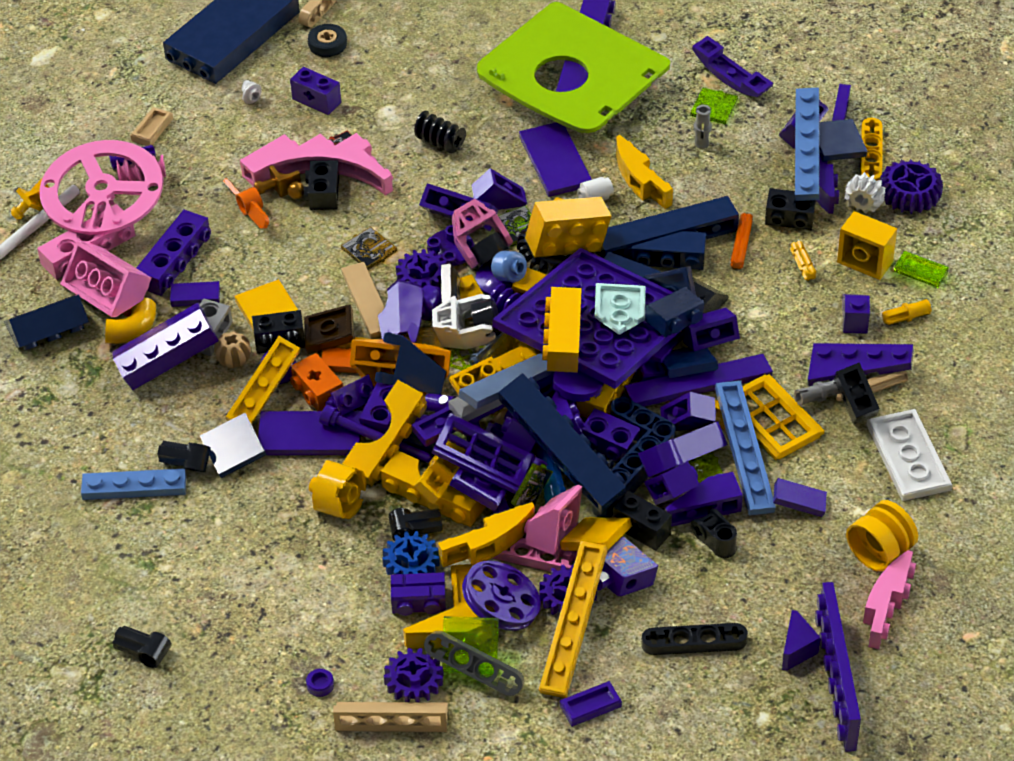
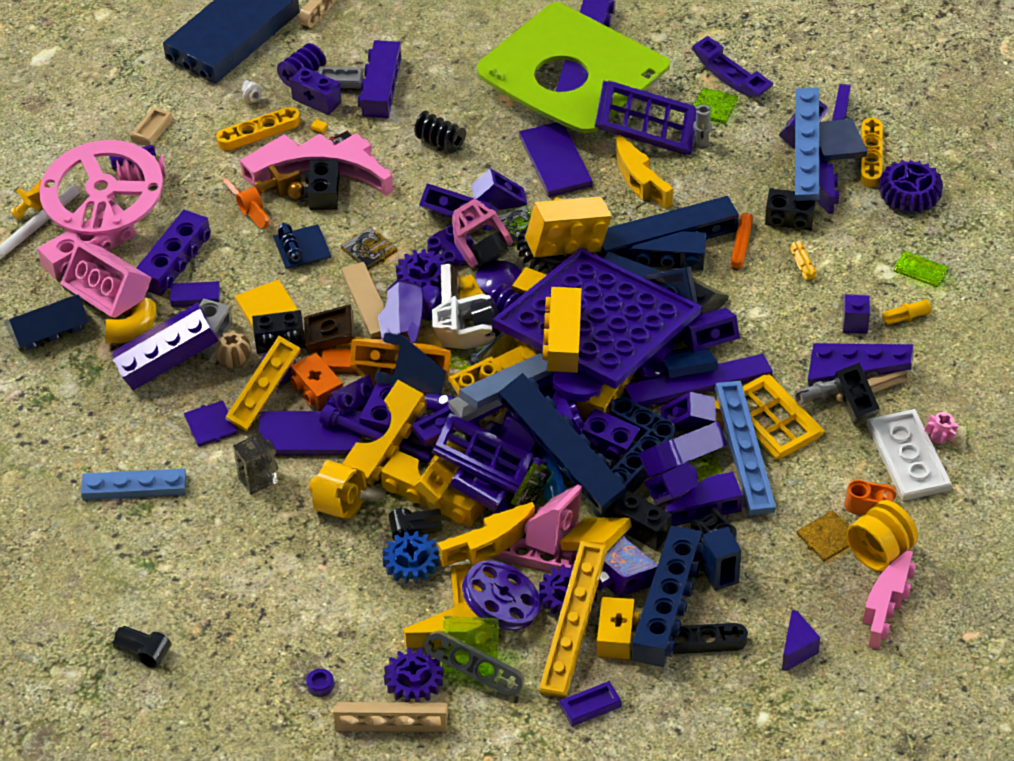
black piece [157,440,211,472] -> none
tile [200,413,267,478] -> none
black bush [308,24,347,57] -> none
dark purple brick [391,572,446,616] -> none
medium blue head [491,250,527,283] -> none
white brick [577,177,614,201] -> none
light aqua tile [595,283,645,335] -> none
dark blue brick [645,287,704,337] -> none
dark purple tile [773,478,827,517] -> none
dark purple plate [815,582,861,752] -> none
yellow brick [837,211,897,280] -> none
white gear [845,172,886,214] -> none
none -> dark purple piece [184,400,237,447]
none -> yellow beam [216,107,300,151]
none -> clear smoke brick [233,433,278,495]
none -> dark blue hinge [273,222,331,269]
none -> dark purple piece [277,43,327,87]
none -> yellow piece [310,119,328,134]
none -> light grey plate [318,67,364,89]
none -> dark purple brick [358,40,402,118]
none -> dark purple piece [594,80,697,155]
none -> yellow brick [597,597,639,659]
none -> dark blue brick [632,525,703,667]
none -> dark blue piece [701,527,742,591]
none -> clear yellow piece [796,510,849,562]
none -> orange piece [844,480,897,515]
none -> bright pink gear [924,412,959,444]

